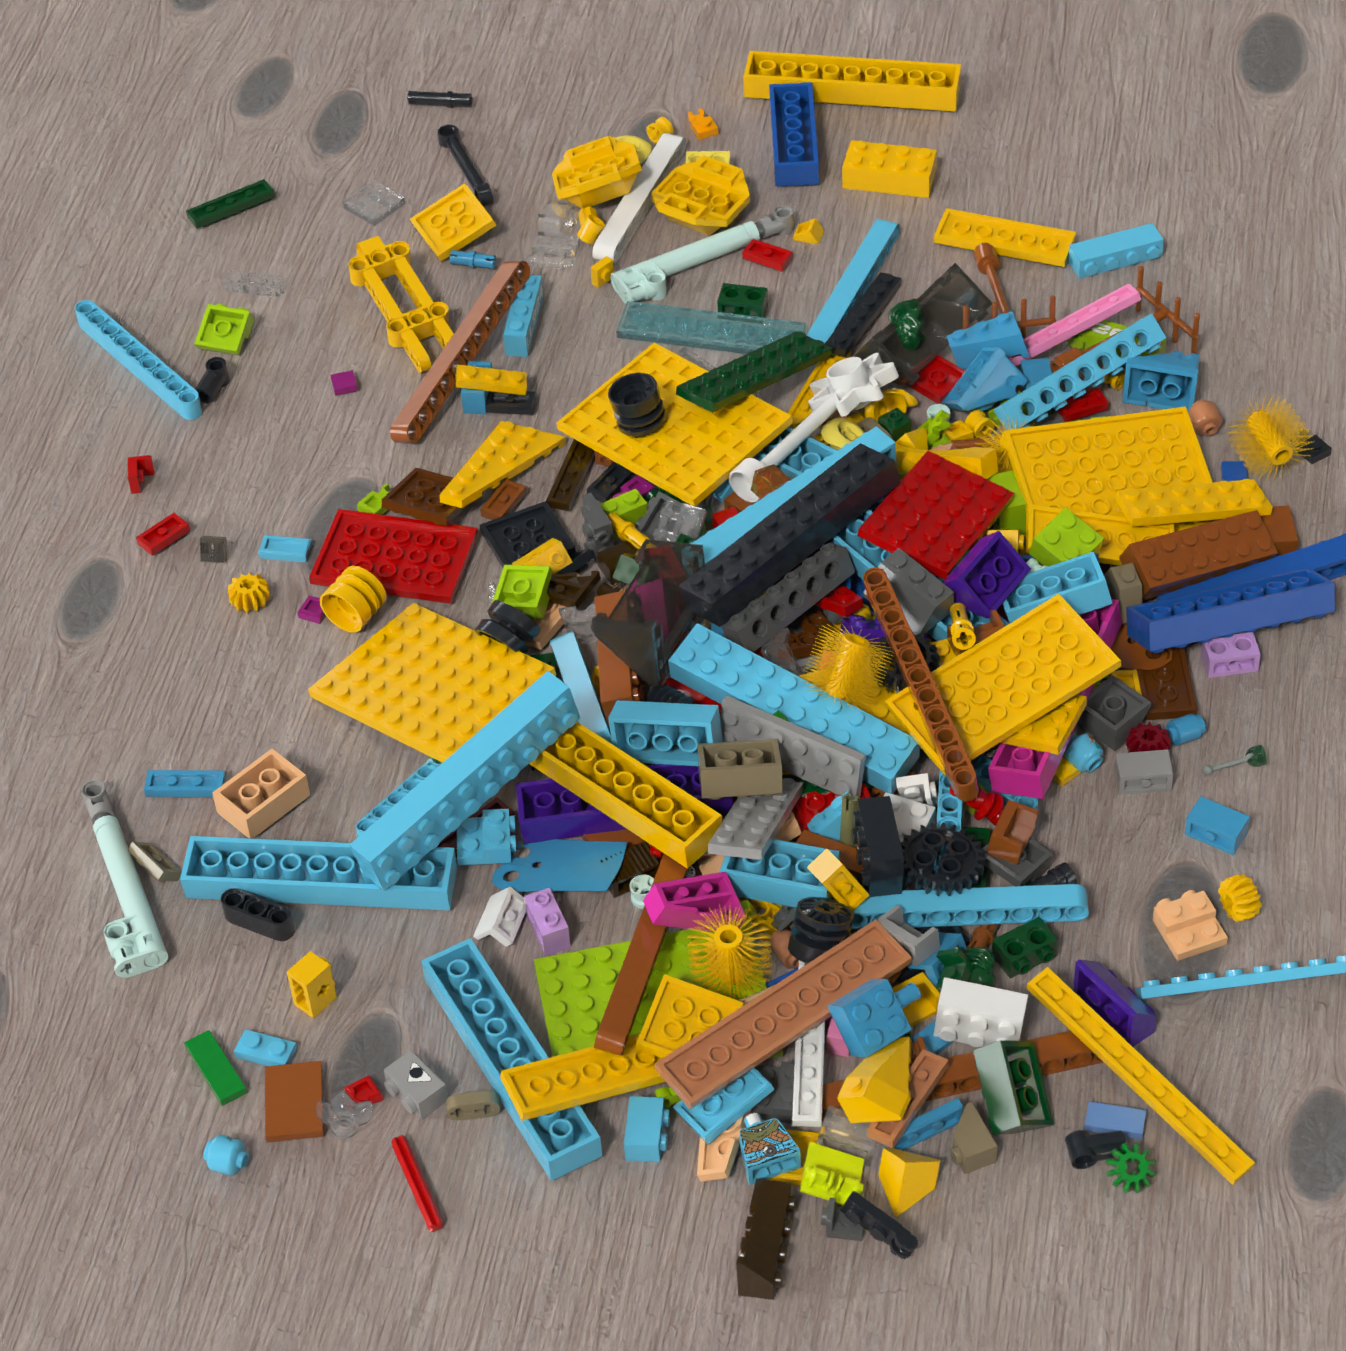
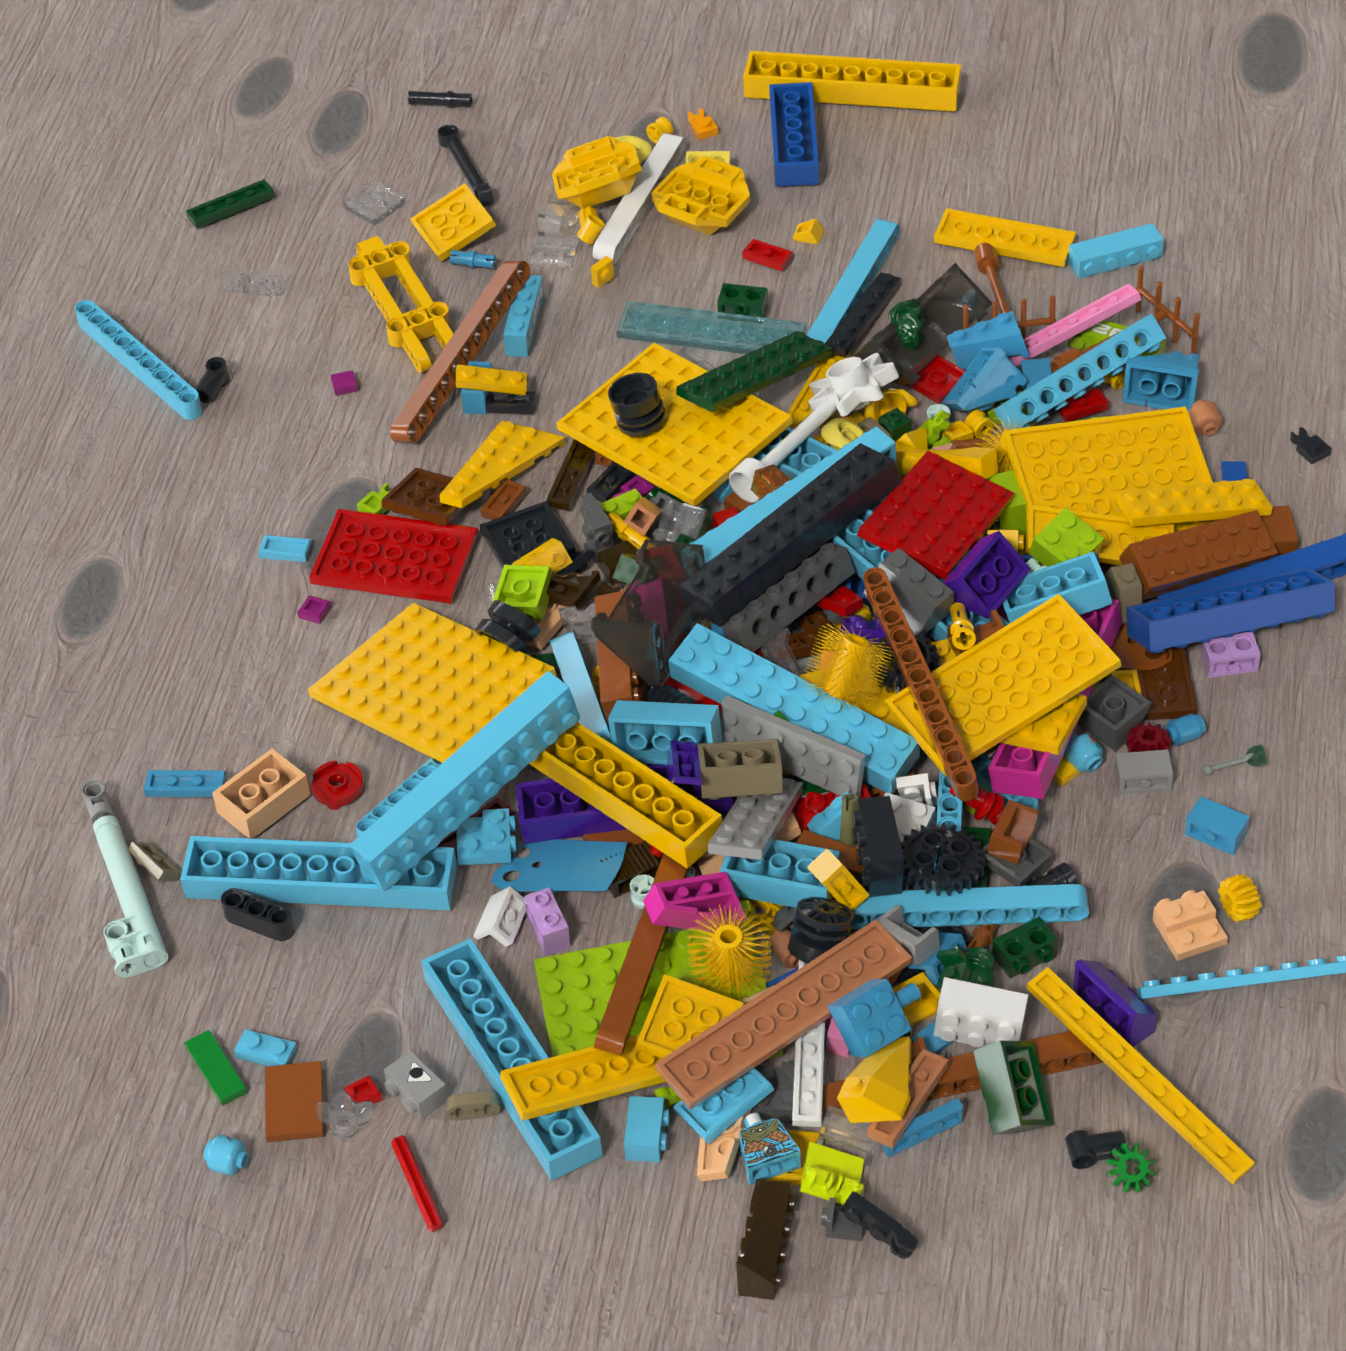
red bracket [127,455,154,494] -> none
red plate [136,513,190,556] -> none
lime plate [194,304,255,355] -> none
clear smoke tile [200,536,227,563] -> none
yellow gear [228,572,270,613] -> none
yellow brick [287,951,337,1019] -> none
yellow wheel [320,566,387,633] -> none
light aqua piece [610,205,794,308] -> none
yellow brick [842,140,937,198] -> none
yellow slope [878,1146,941,1218] -> none
dark tan slope [950,1102,997,1174] -> none
medium blue tile [1084,1101,1146,1140] -> none
yellow piece [1226,394,1315,482] -> none
none -> red plate [311,761,364,810]
none -> nougat brick [624,497,663,536]
none -> dark purple slope [666,740,702,785]

